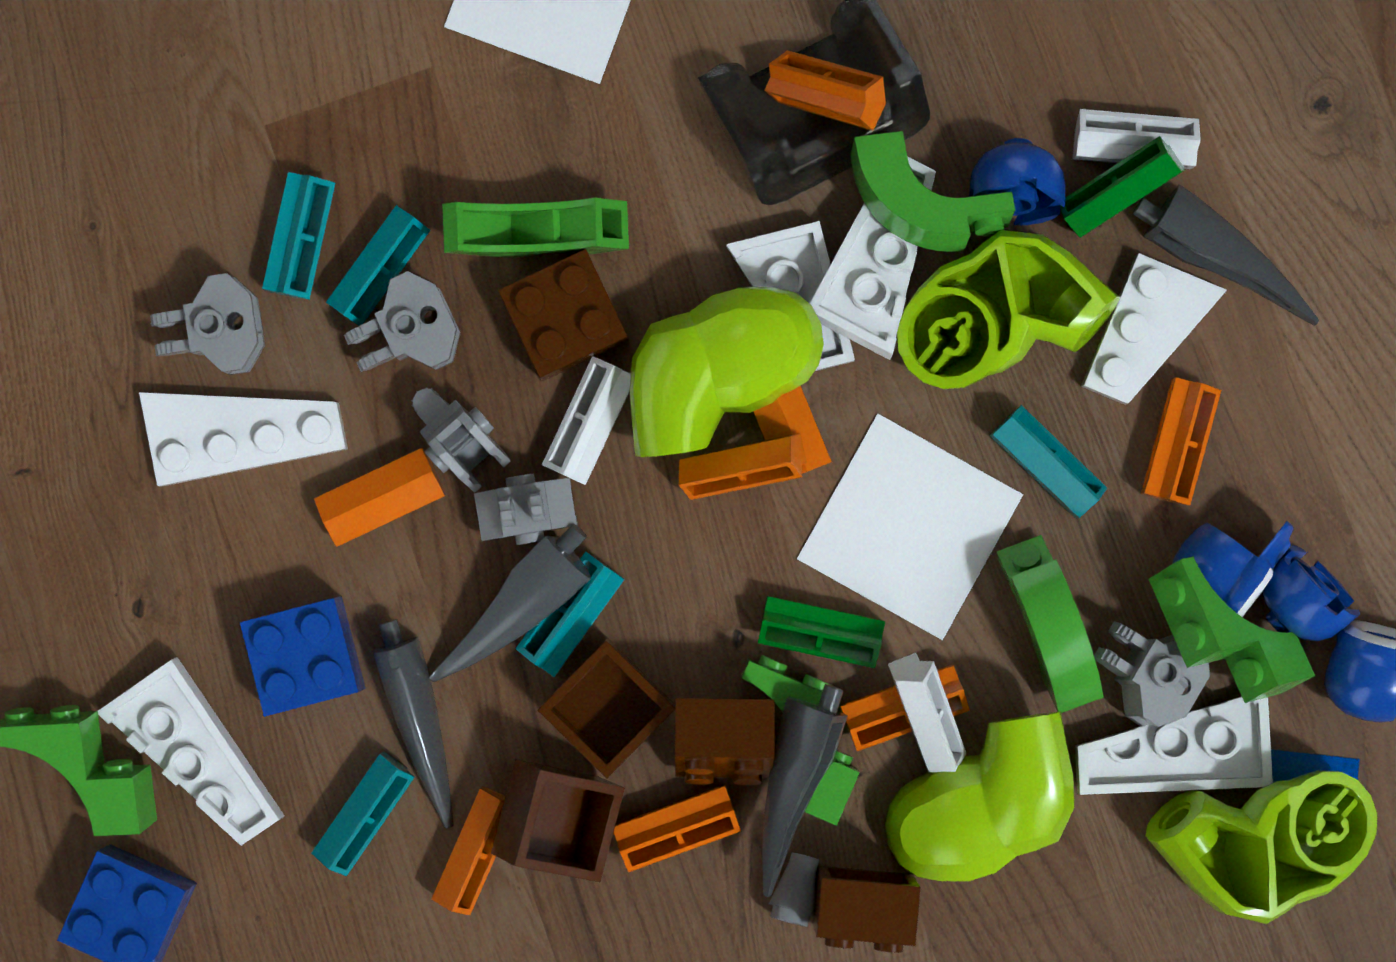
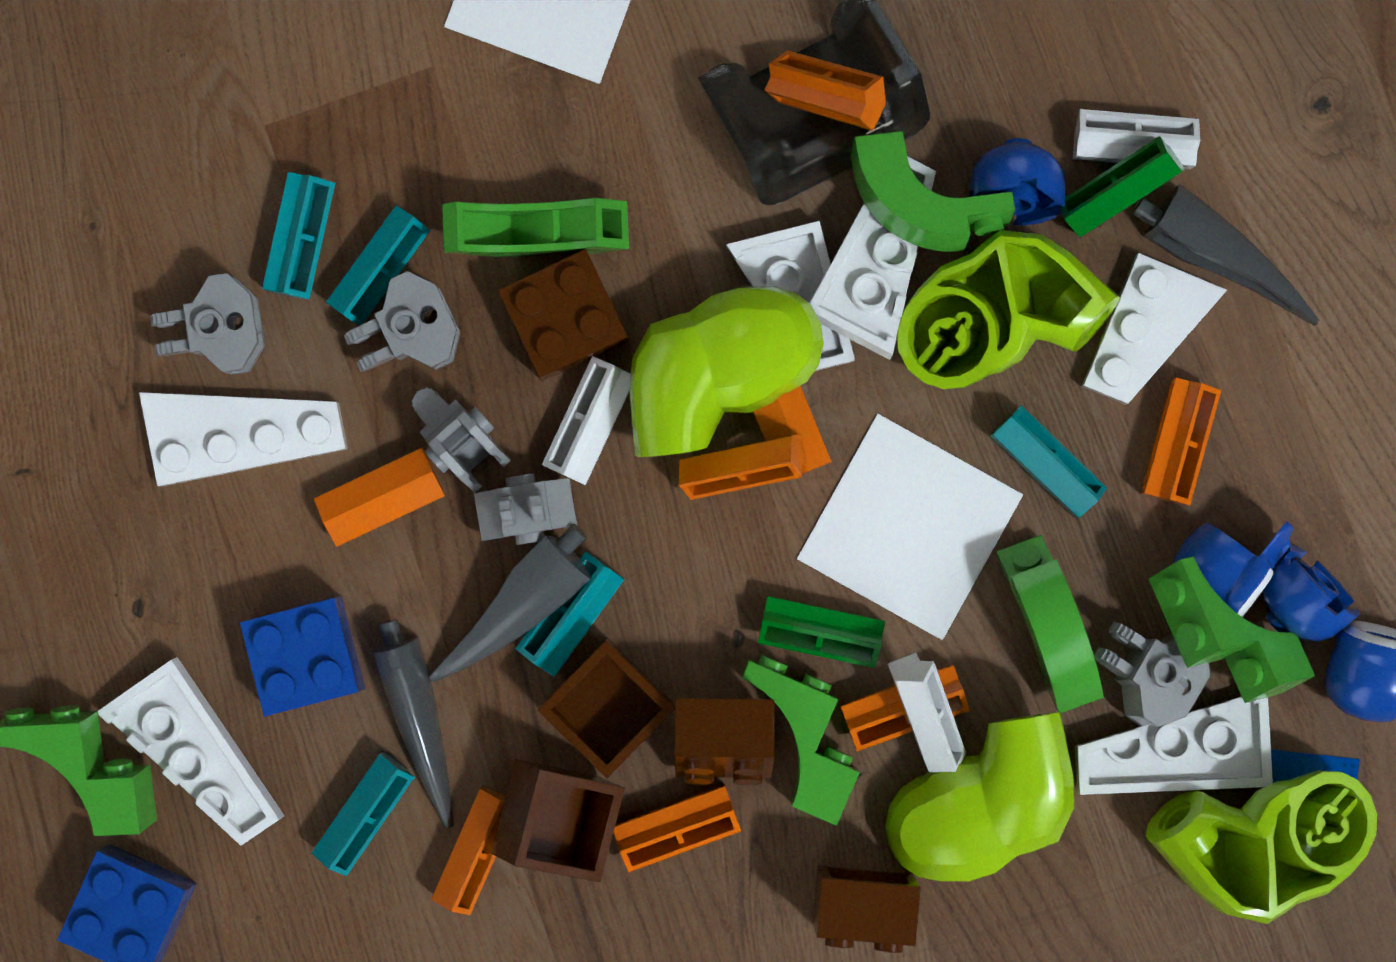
dark grey piece [762,684,848,897] -> none
light grey cone [769,852,819,927] -> none

